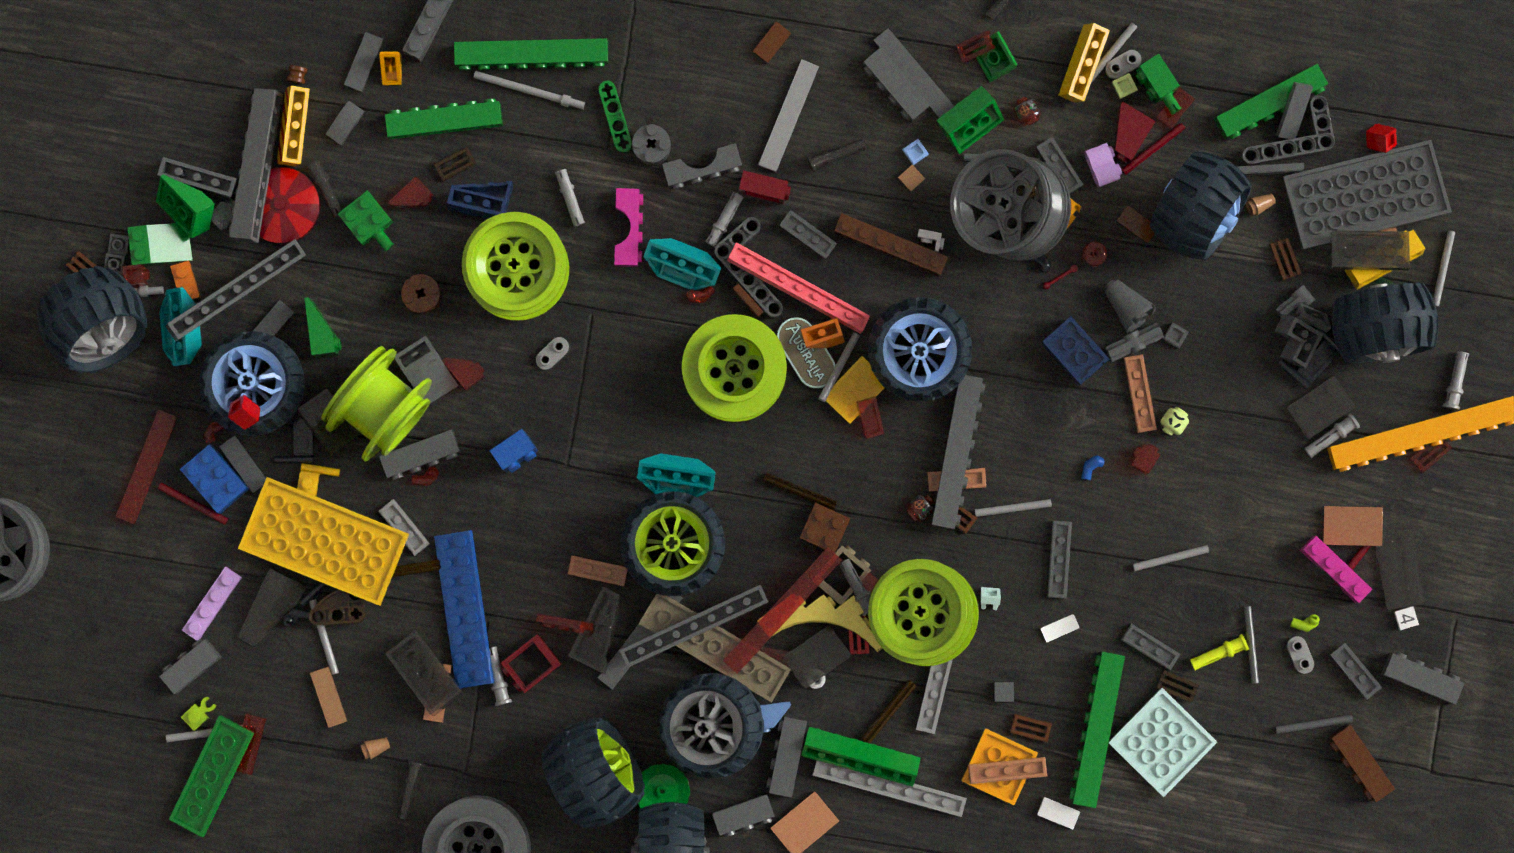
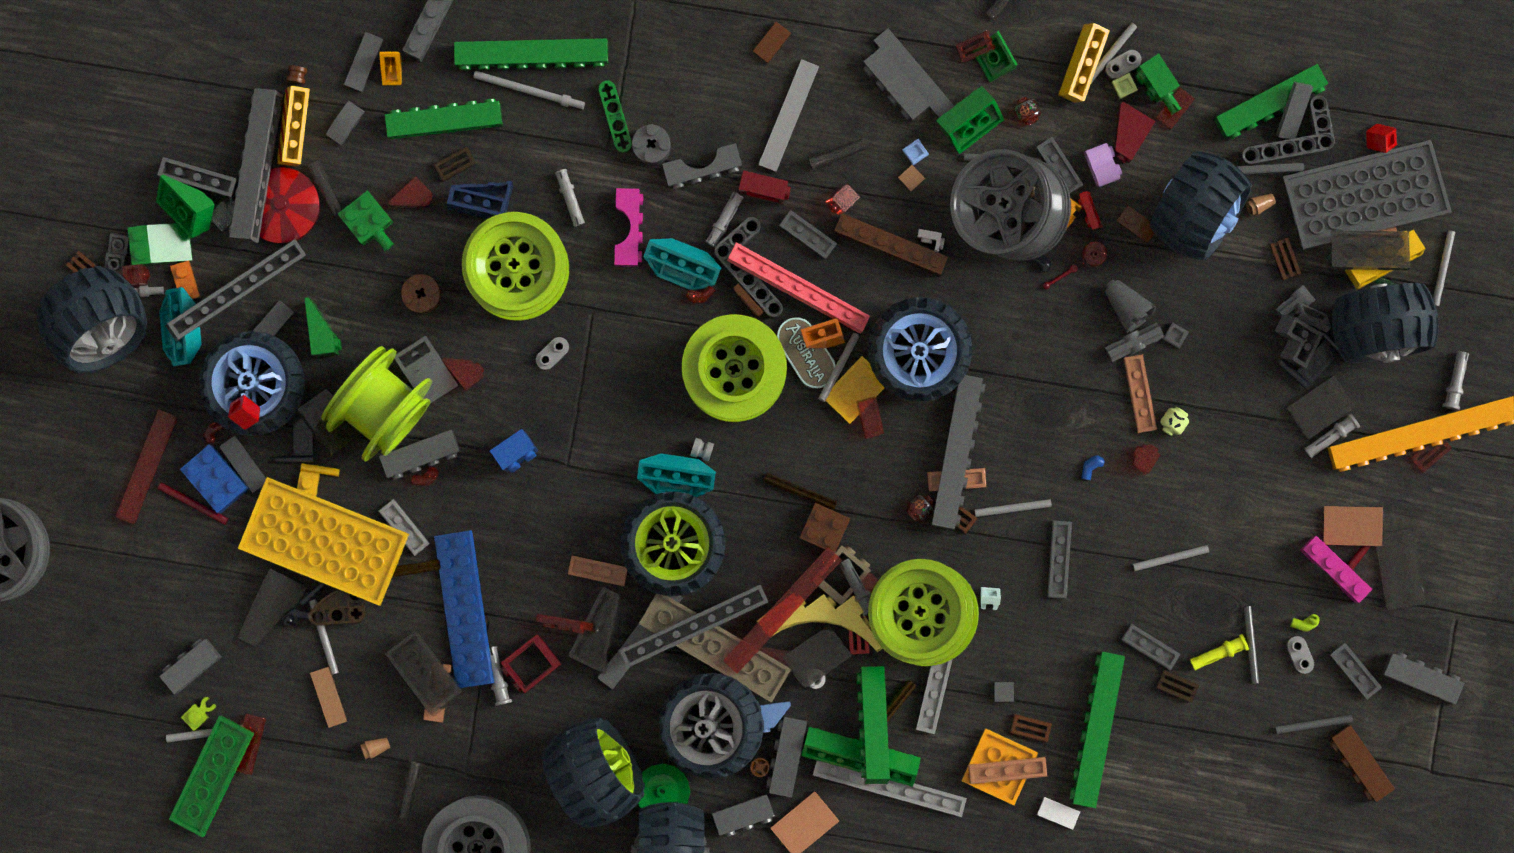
lavender plate [182,567,242,641] -> none
dark blue piece [1041,316,1109,386] -> none
white sticker [1041,614,1079,642] -> none
light aqua plate [1109,688,1217,797] -> none
dark red bar [1121,123,1186,175] -> none
white tile [1394,606,1419,630] -> none
none -> light grey wheel [690,438,714,462]
none -> reddish brown wheel [750,757,769,777]
none -> clear red brick [826,183,860,215]
none -> green brick [856,666,890,784]
none -> red plate [1078,191,1103,230]

